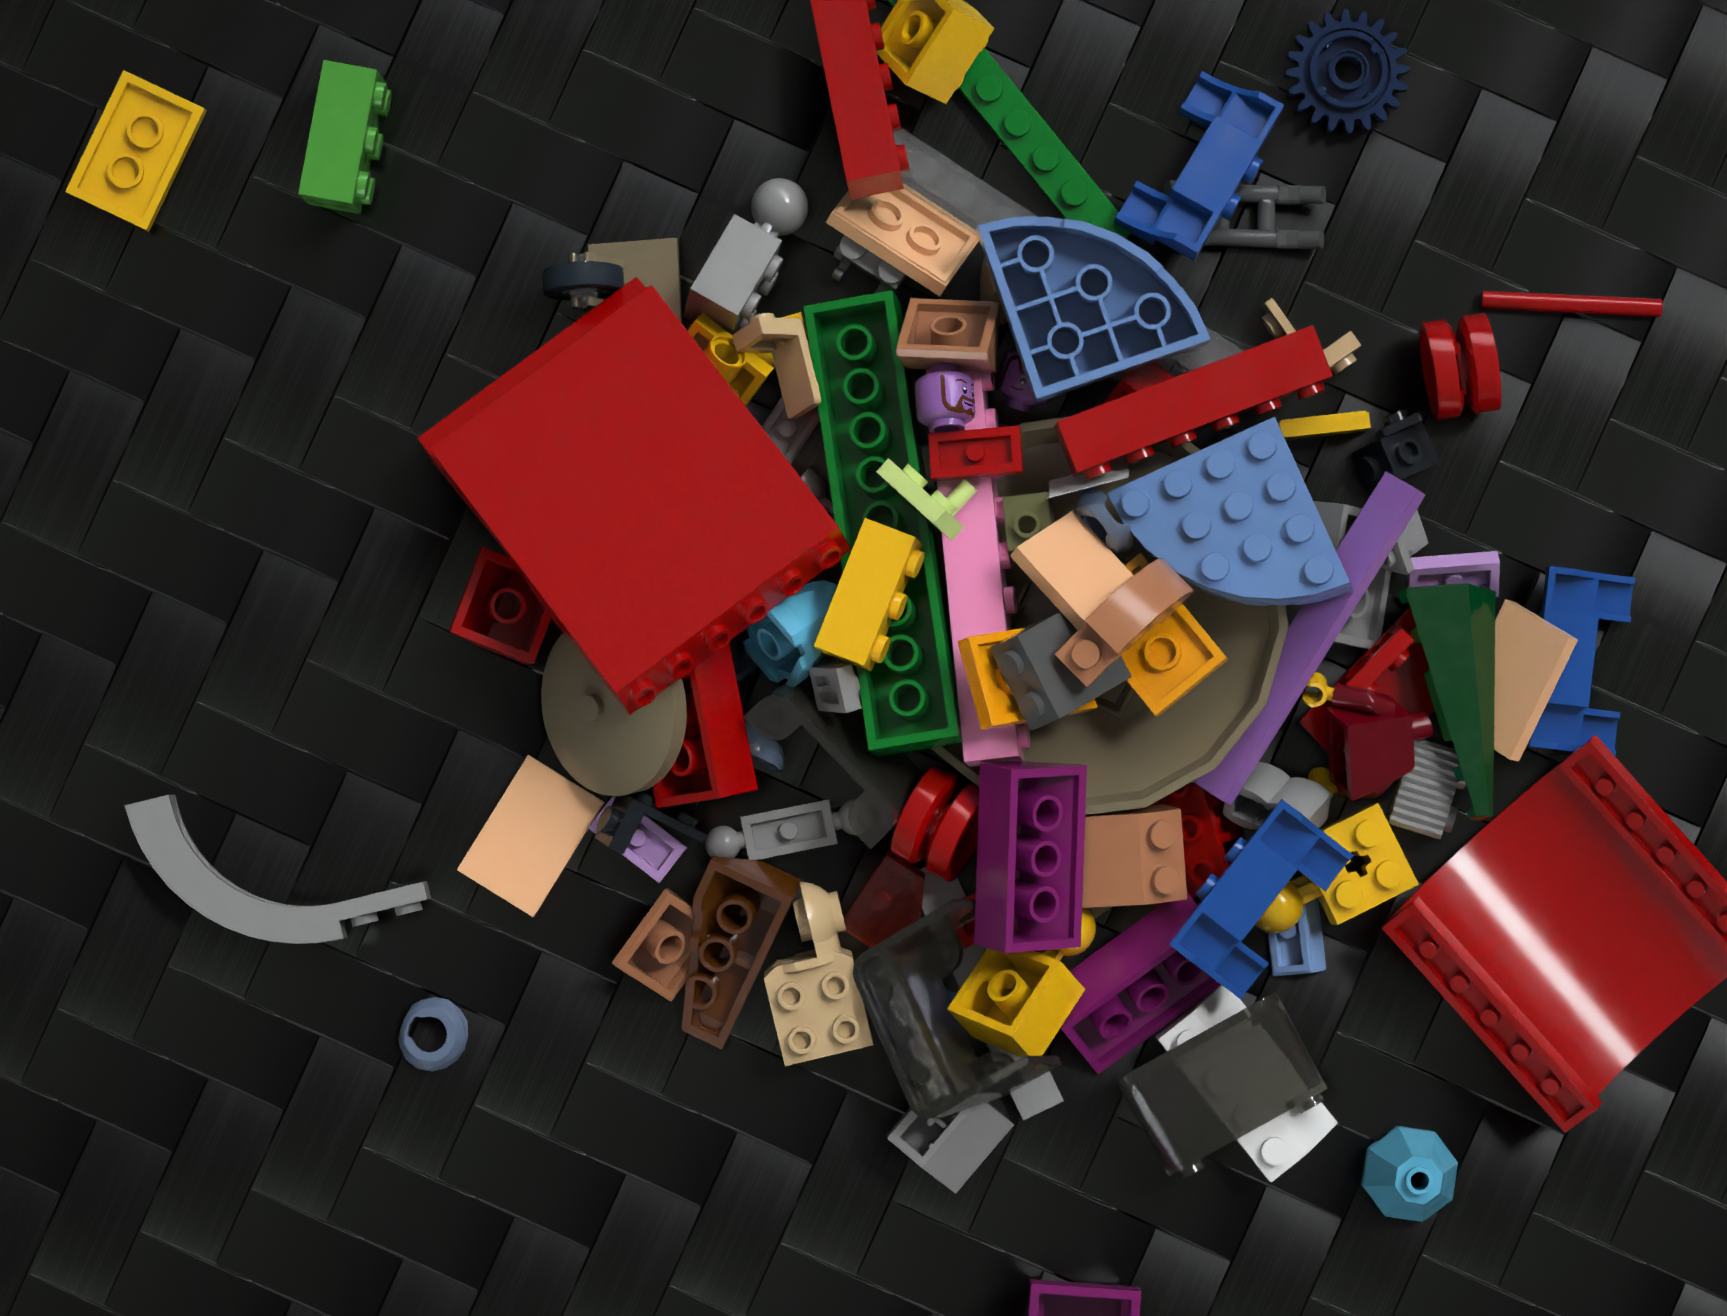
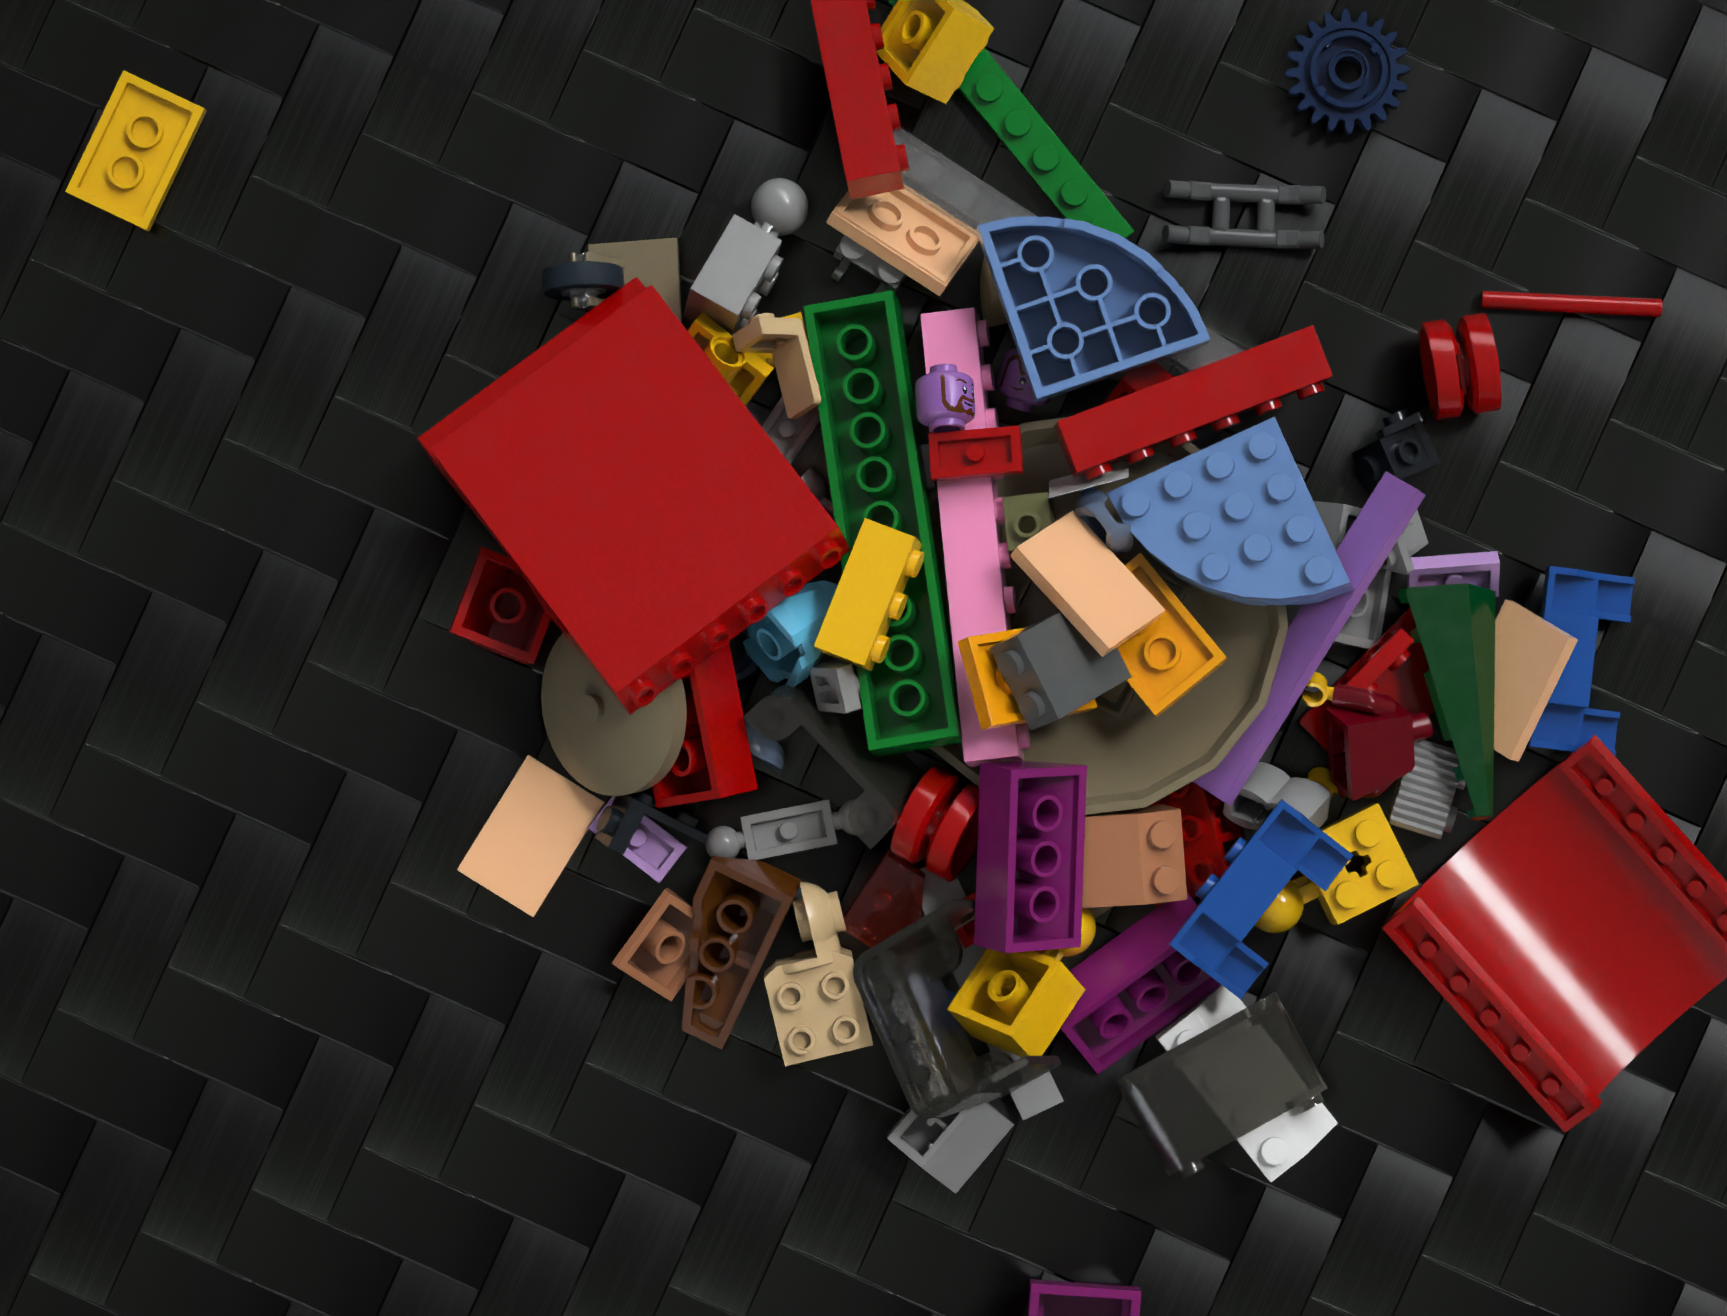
light grey arch [124,795,431,944] -> none
bright green brick [298,60,392,215] -> none
sand blue piece [398,997,468,1072] -> none
yellowish green plate [876,458,977,541] -> none
nougat slope [896,298,1001,373] -> none
nougat arch [1055,558,1194,688] -> none
blue bracket [1113,71,1284,261] -> none
tan bracket [1261,298,1361,375] -> none
light blue slope [1268,898,1326,976] -> none
yellow tile [1278,411,1371,440] -> none
medium azure cone [1361,1126,1458,1222] -> none

